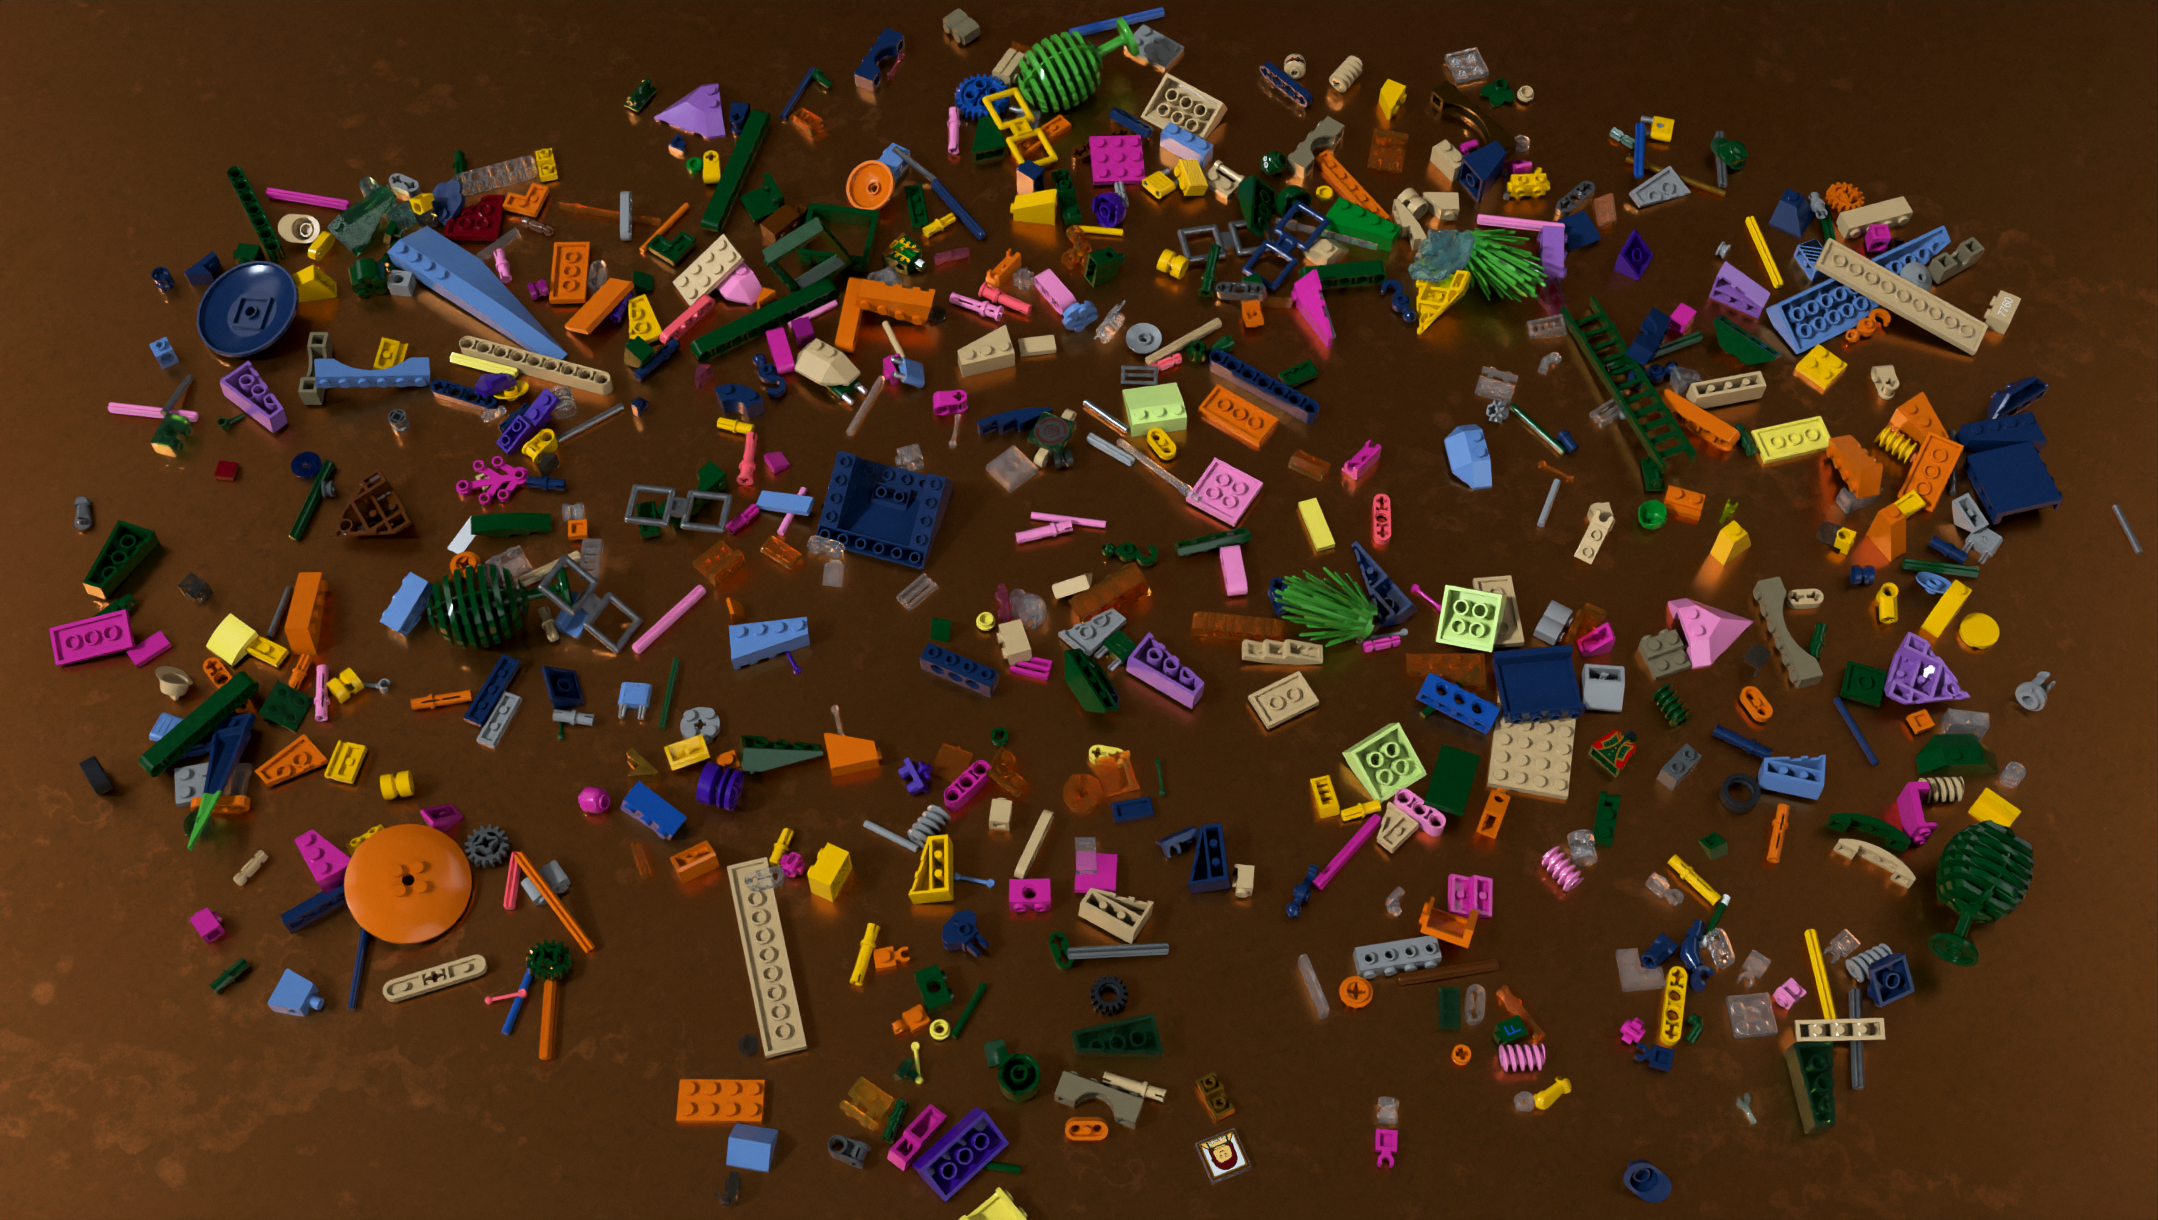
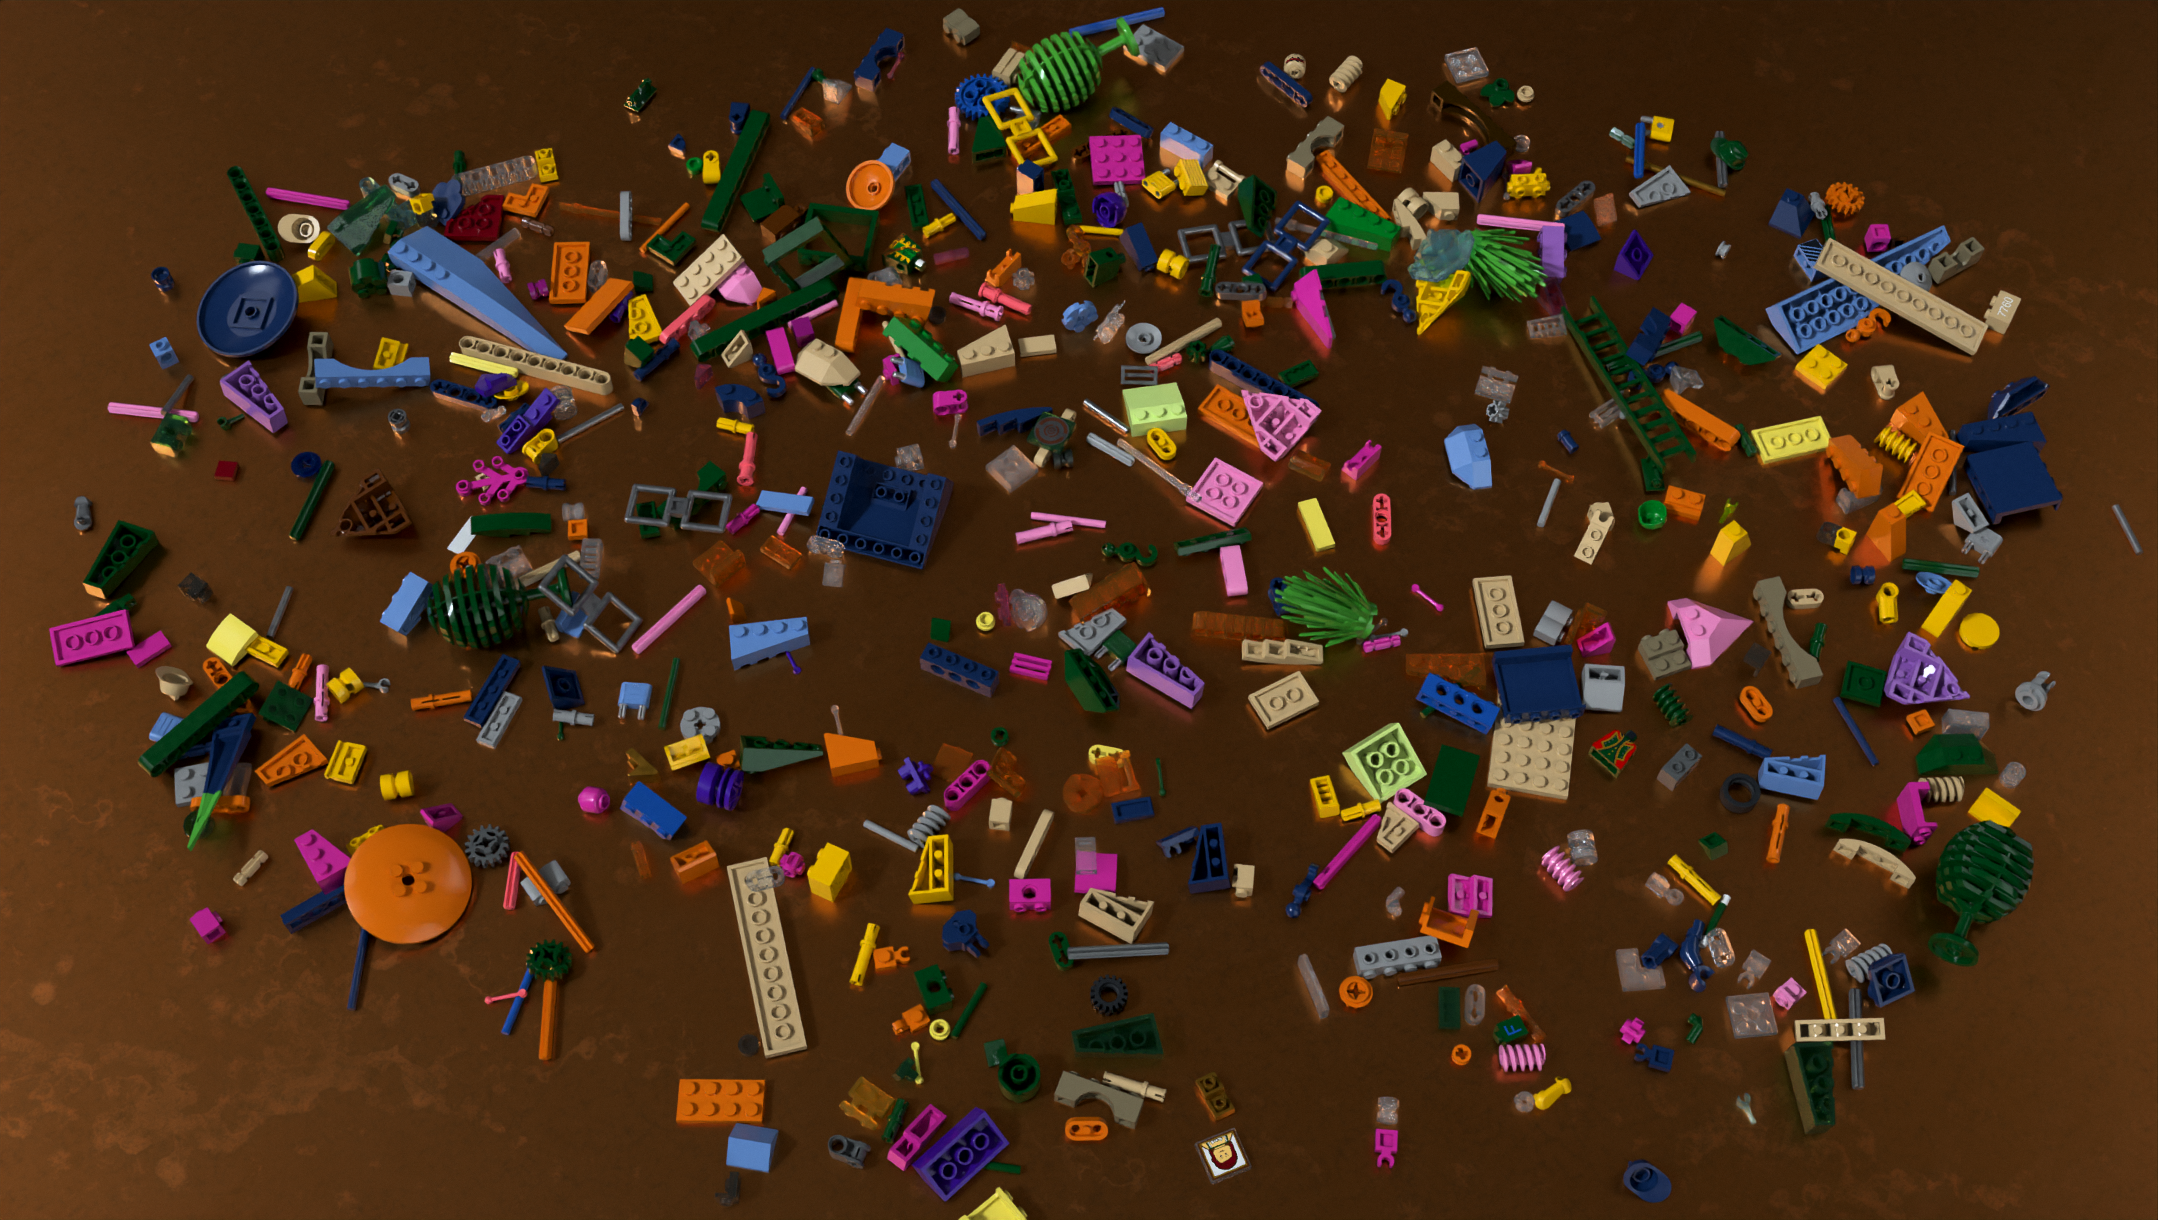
black tyre [79,756,113,796] -> none
dark blue slope [184,251,222,285] -> none
dark green axle [209,958,249,994] -> none
medium blue torso [267,968,324,1017] -> none
orange wedge [284,572,328,655] -> none
dark grey bush [321,480,335,498] -> none
tan piece [383,954,488,1002] -> none
medium lavender wedge [654,83,726,139] -> none
dark pink slope [764,452,790,475] -> none
flat silver bar [892,145,937,181] -> none
clear tile [896,573,937,611] -> none
tan brick [996,619,1032,666] -> none
bright pink beam [1033,269,1077,315] -> none
tan slope [1141,72,1228,140] -> none
dark green head [1260,151,1287,176] -> none
dark green cylinder [1276,185,1311,221] -> none
dark blue wedge [1352,541,1418,627] -> none
yellowish green slope [1436,585,1507,652] -> none
dark green bar [1509,403,1567,455] -> none
clear arm [1538,352,1562,374] -> none
dark green plate [1591,791,1621,848] -> none
yellow beam [1660,966,1688,1046] -> none
tan brick [1686,371,1767,409] -> none
medium lavender wedge [1709,261,1771,319] -> none
yellow axle [1745,216,1784,289] -> none
tan brick [1835,196,1913,239] -> none
dark blue pin [1928,535,1969,564] -> none
none -> clear tile [688,320,710,341]
none -> tan slope [721,330,754,368]
none -> clear slope [822,79,852,105]
none -> green wedge [882,316,959,382]
none -> dark blue slope [1119,222,1158,272]
none -> bright pink wedge [1241,390,1322,462]

